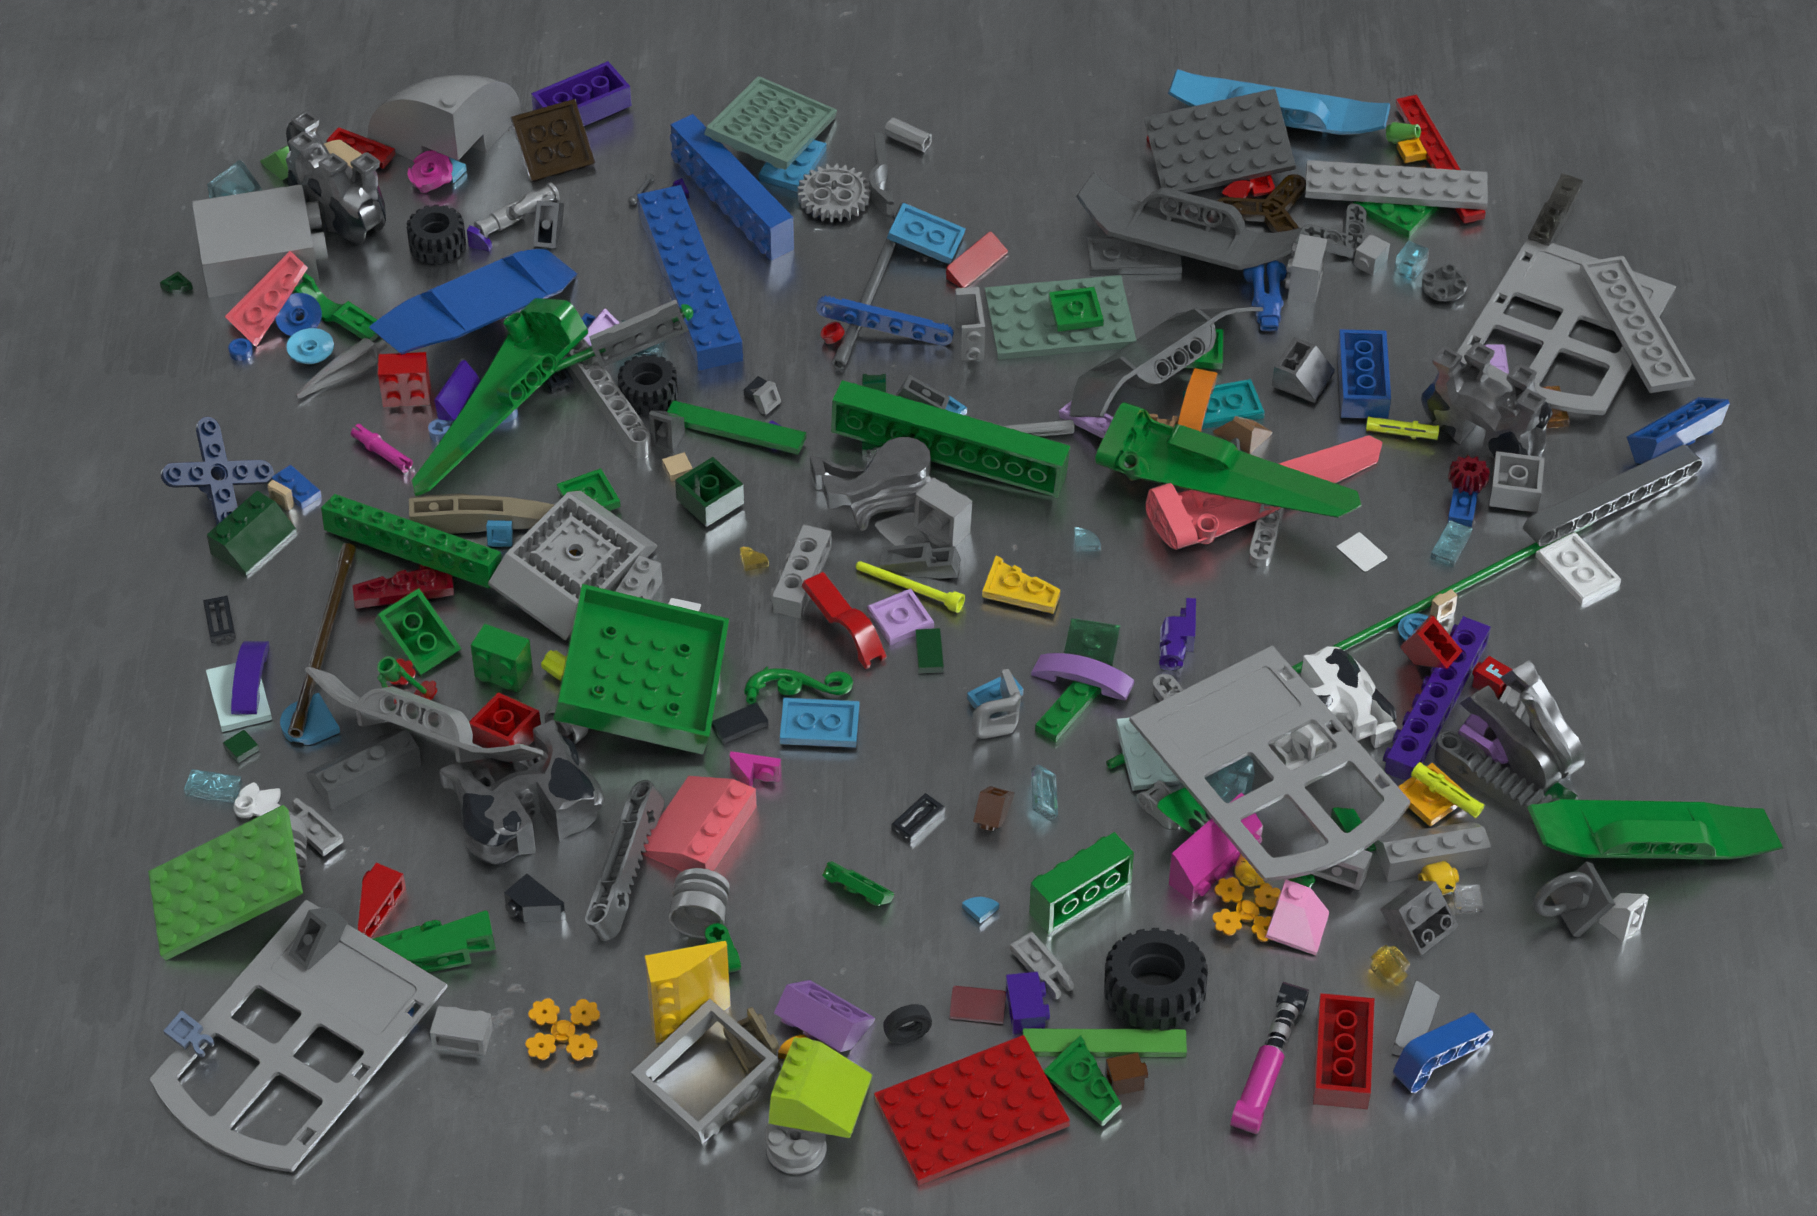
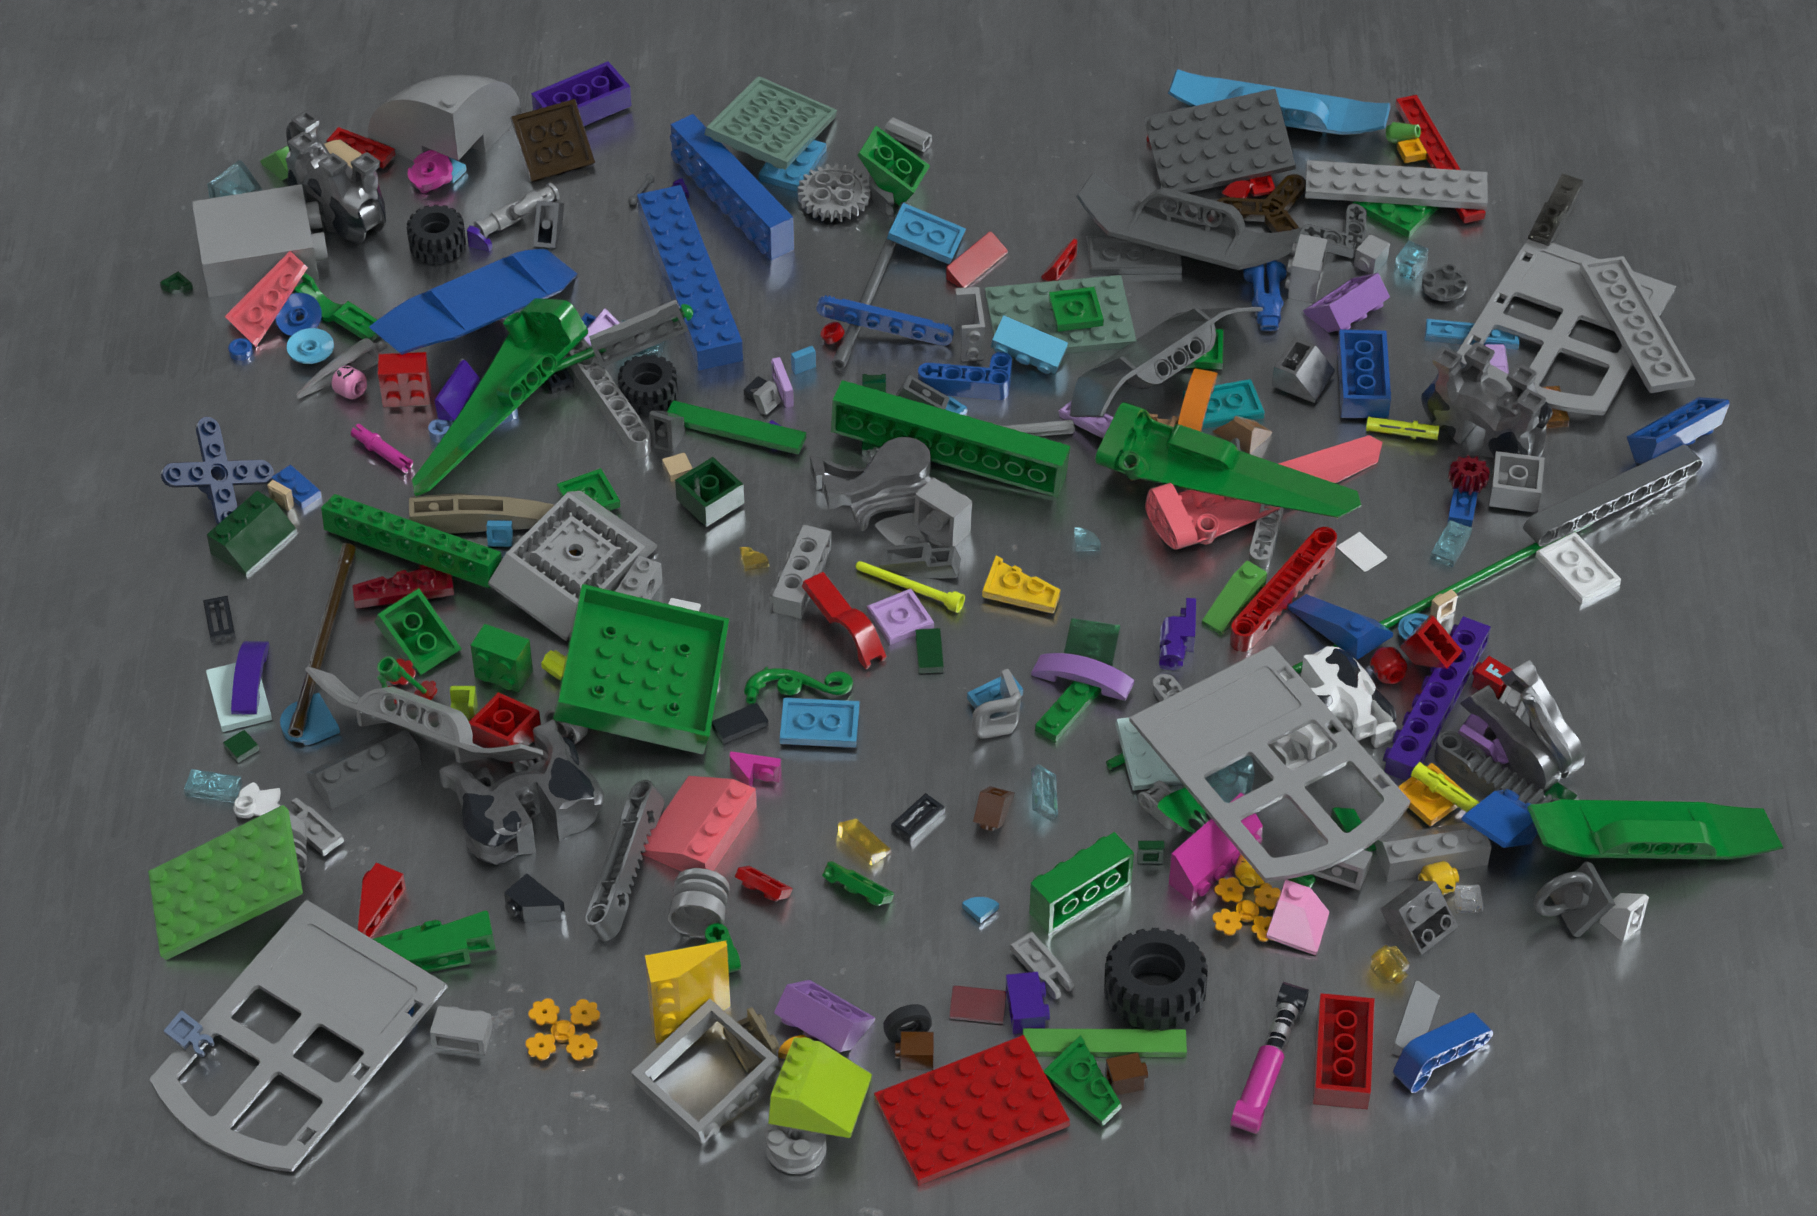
dark grey slope [288,907,348,970] -> none
none -> bright pink head [332,366,367,400]
none -> lime panel [450,686,478,721]
none -> red plate [735,866,793,901]
none -> lavender tile [771,357,794,408]
none -> dark azure tile [791,346,816,375]
none -> clear yellow slope [837,819,891,866]
none -> green slope [857,126,930,206]
none -> reddish brown brick [895,1032,934,1070]
none -> blue beam [918,352,1012,400]
none -> medium azure brick [991,315,1068,374]
none -> red slope [1041,239,1078,282]
none -> dark green tile [1137,841,1165,864]
none -> bright green slope [1202,560,1267,635]
none -> red gear [1230,527,1337,652]
none -> blue wedge [1288,594,1393,660]
none -> medium lavender slope [1303,273,1390,333]
none -> red head [1370,647,1407,684]
none -> dark azure tile [1425,319,1519,350]
none -> blue slope [1461,789,1538,848]

